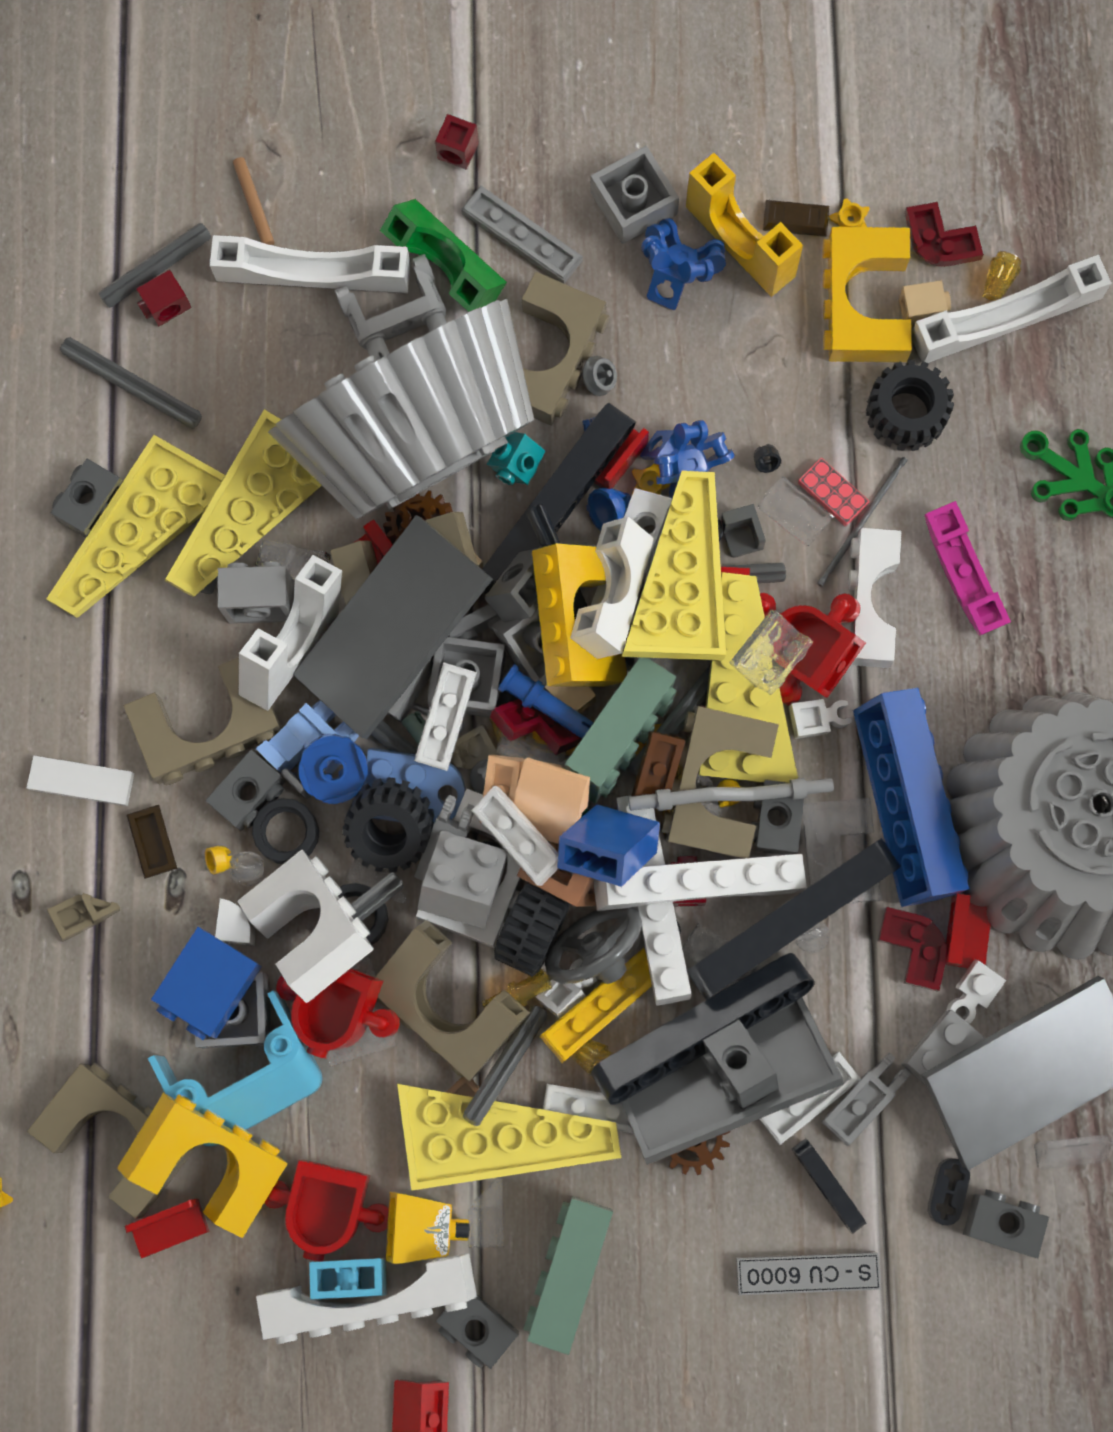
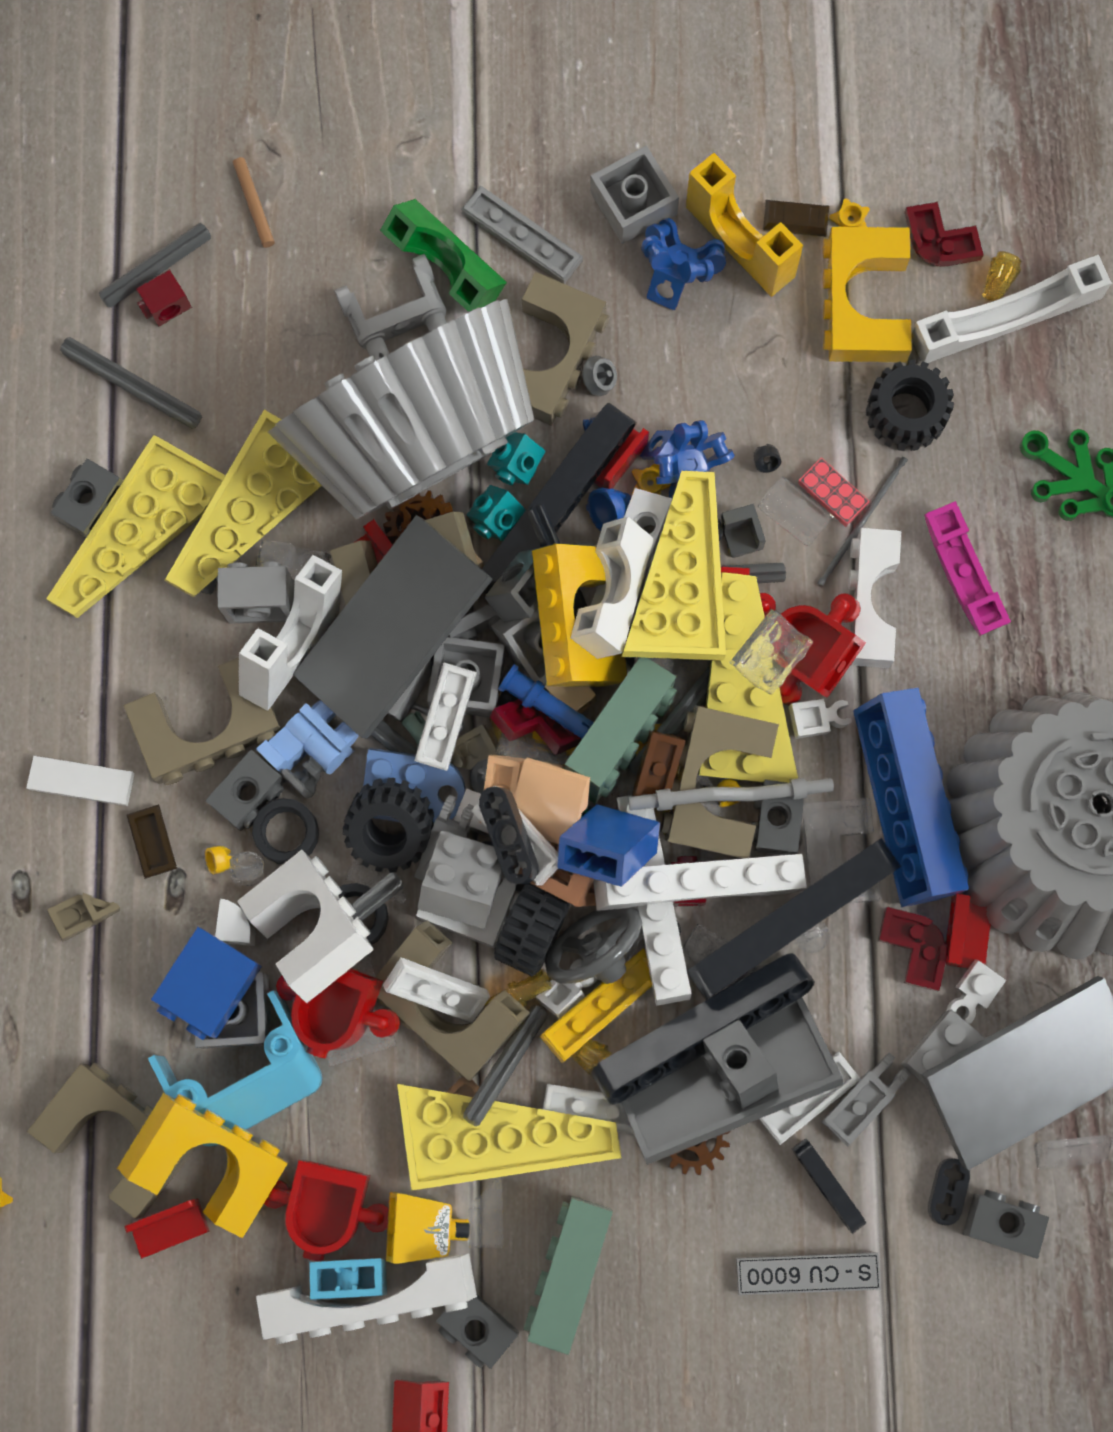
white arch [210,235,411,293] -> none
blue plate [299,734,368,804] -> none
dark red brick [435,114,479,170] -> none
tan brick [899,280,951,328] -> none
none -> white tile [383,958,490,1023]
none -> teal brick [466,485,526,541]
none -> black beam [479,787,539,884]

